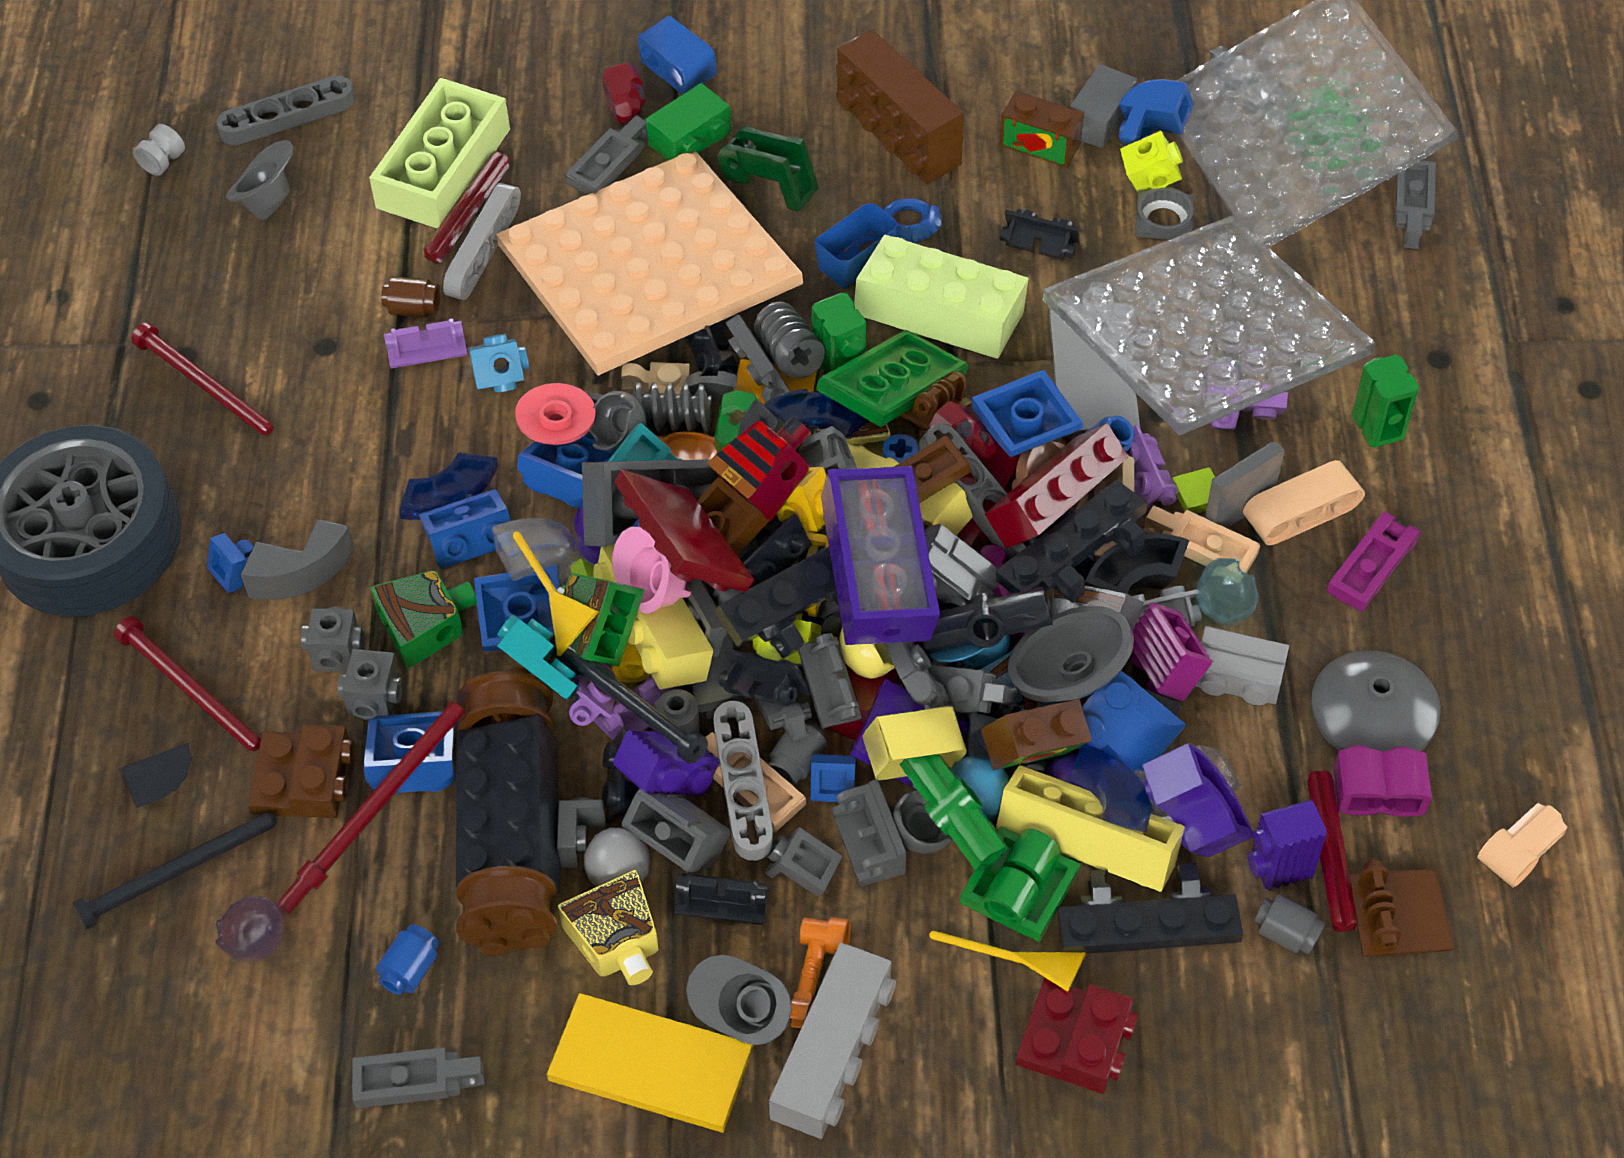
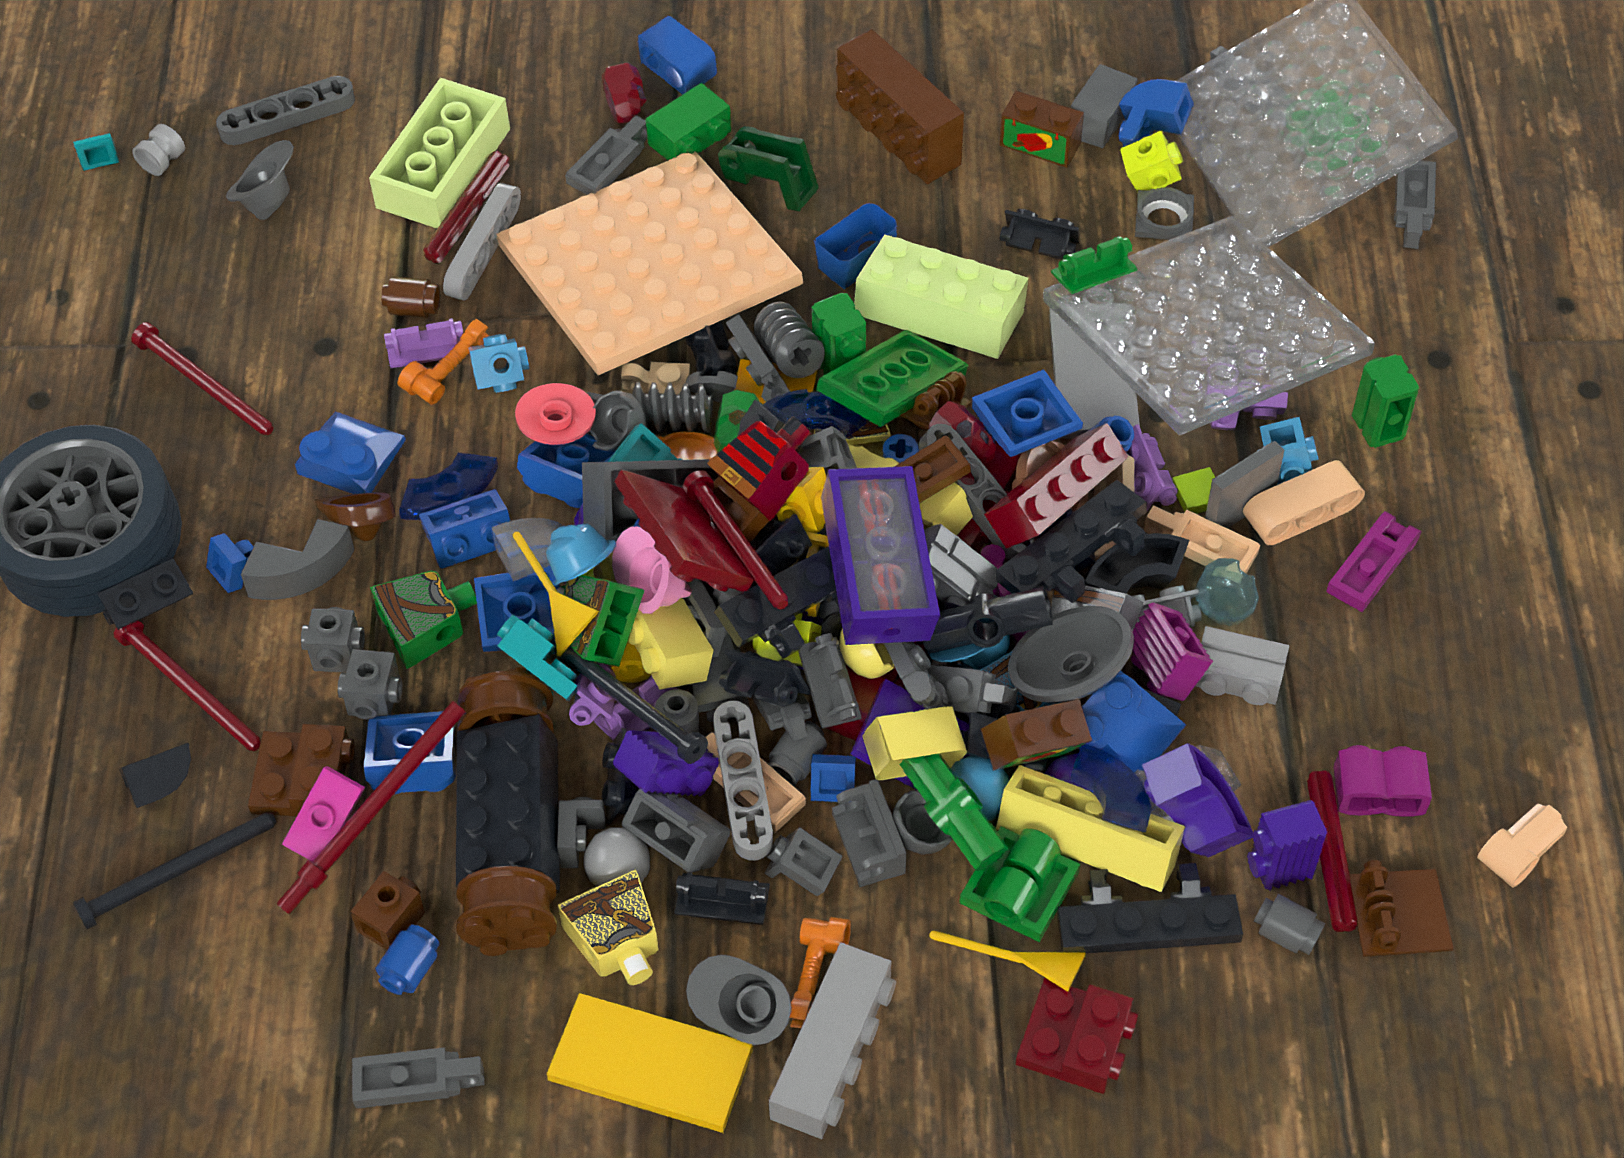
hair [215,896,285,962] -> none
blue piece [884,198,941,243] -> none
dark grey dish [1310,650,1441,752] -> none
none -> teal slope [73,133,119,171]
none -> black hinge [98,558,193,630]
none -> dark pink plate [282,766,365,861]
none -> blue slope [295,411,405,494]
none -> reddish brown piece [315,492,396,541]
none -> reddish brown brick [350,871,425,950]
none -> orange brick [397,319,490,405]
none -> dark azure piece [546,524,616,586]
none -> dark red bar [683,470,788,609]
none -> green hinge [1051,236,1137,294]
none -> dark azure brick [1257,417,1319,485]

